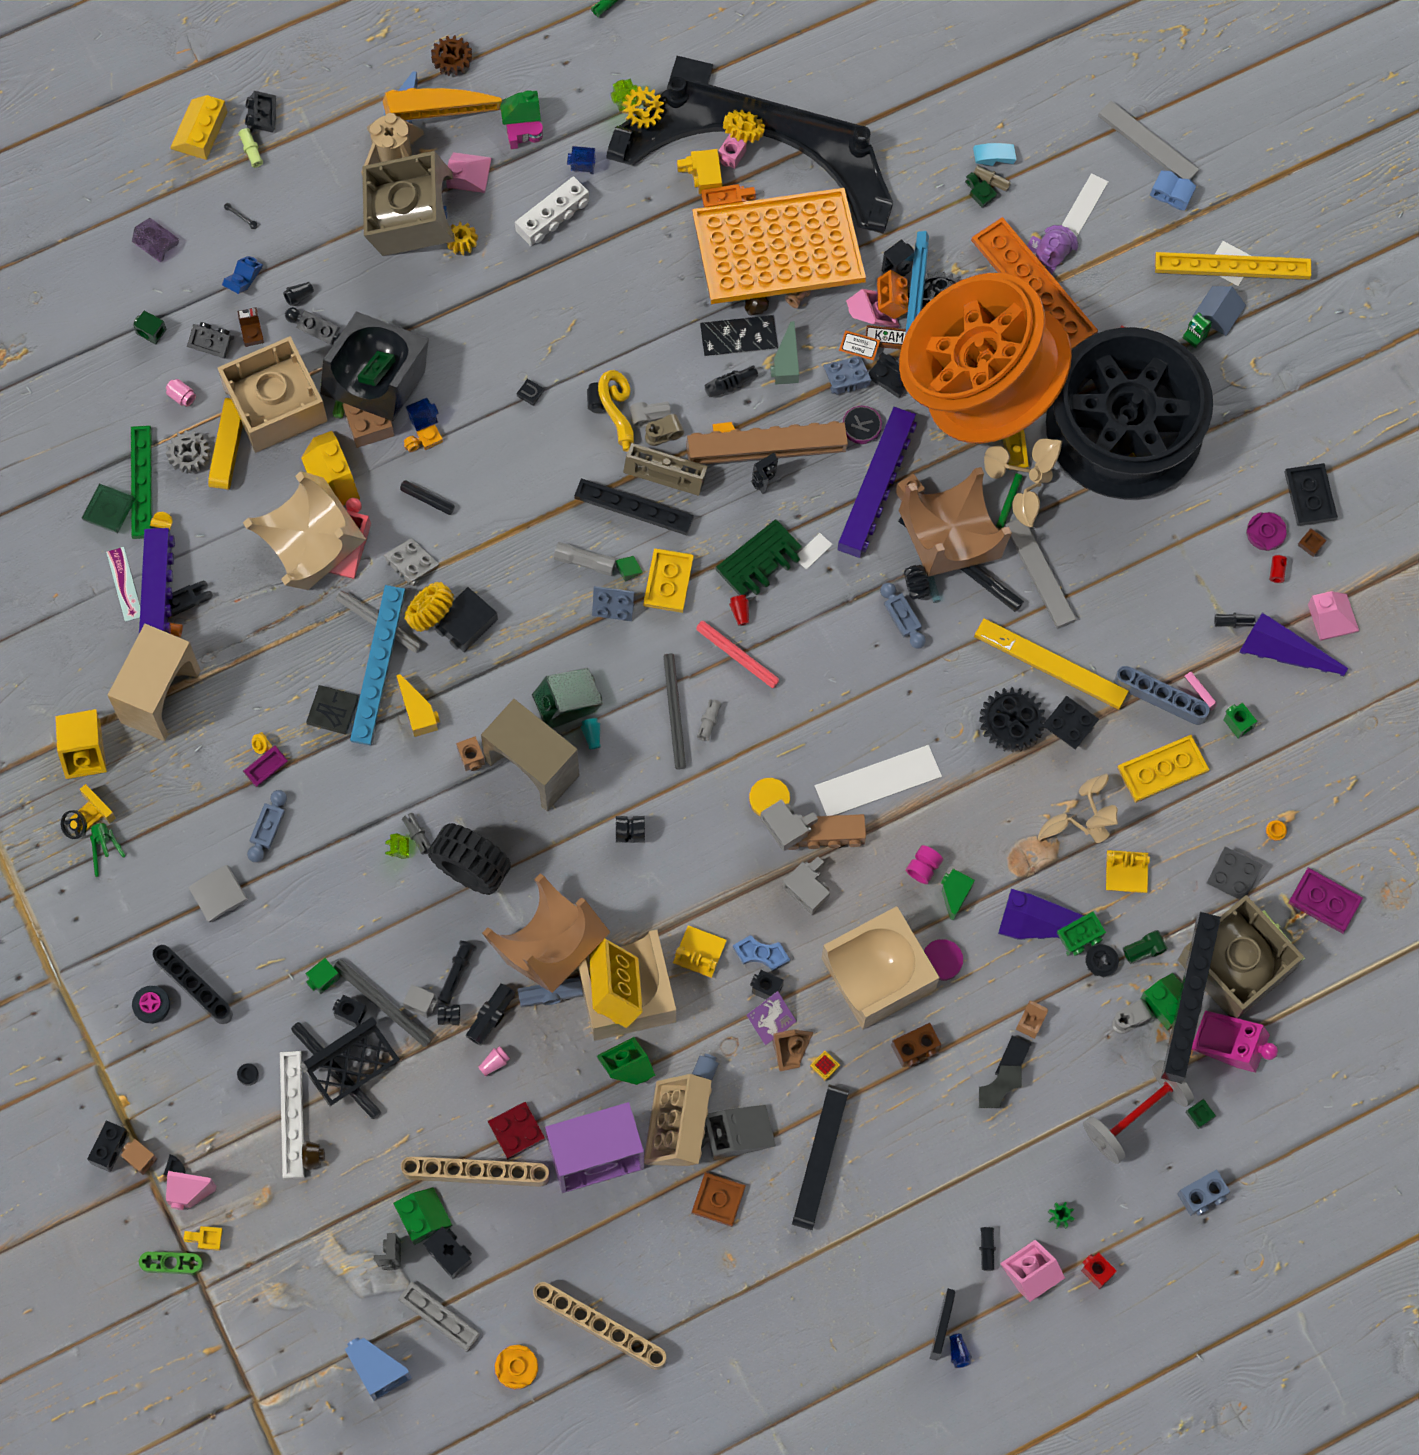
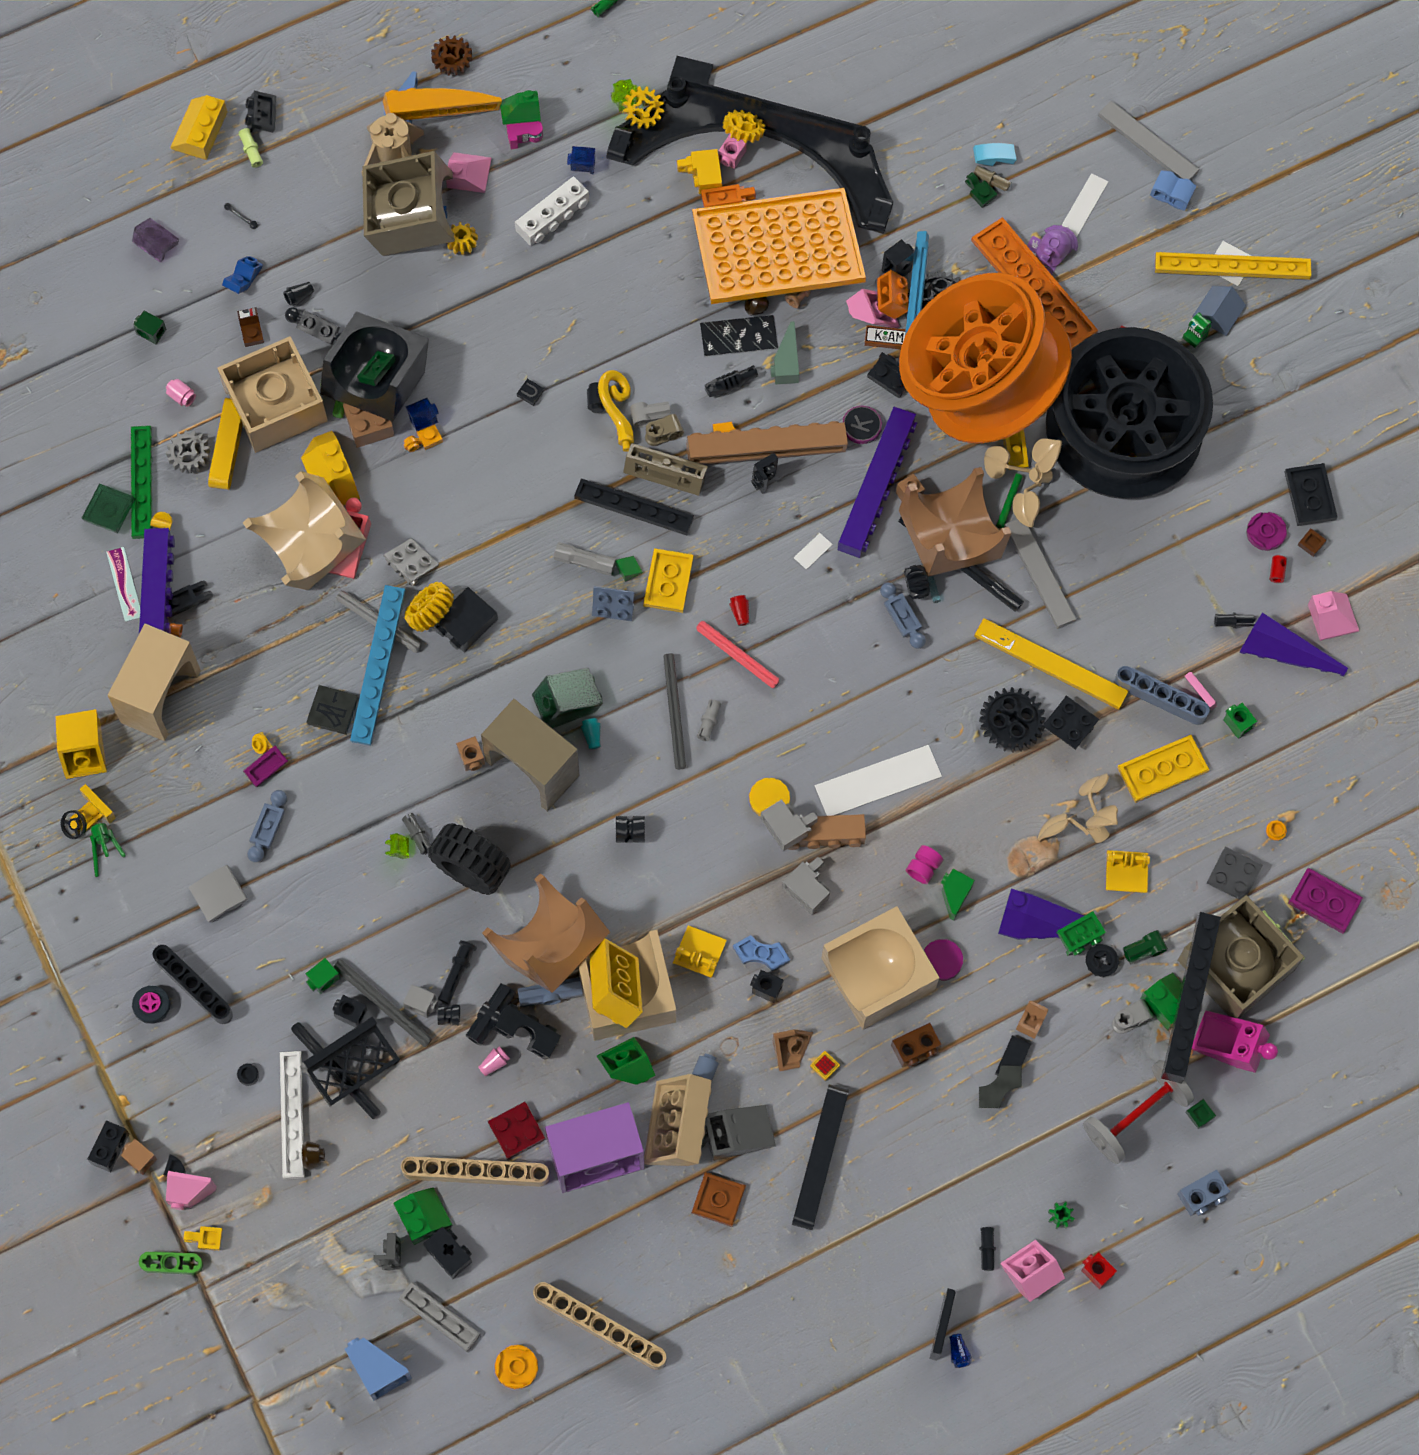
black bracket [187,322,235,359] -> none
yellow slope [396,674,440,737] -> none
black axle [400,480,455,515] -> none
dark green hinge [715,519,802,595] -> none
medium lavender sticker [746,991,797,1045] -> none
sand blue hinge [823,356,871,395] -> none
sticker [839,330,880,361] -> none
none -> black arch [490,1003,561,1060]

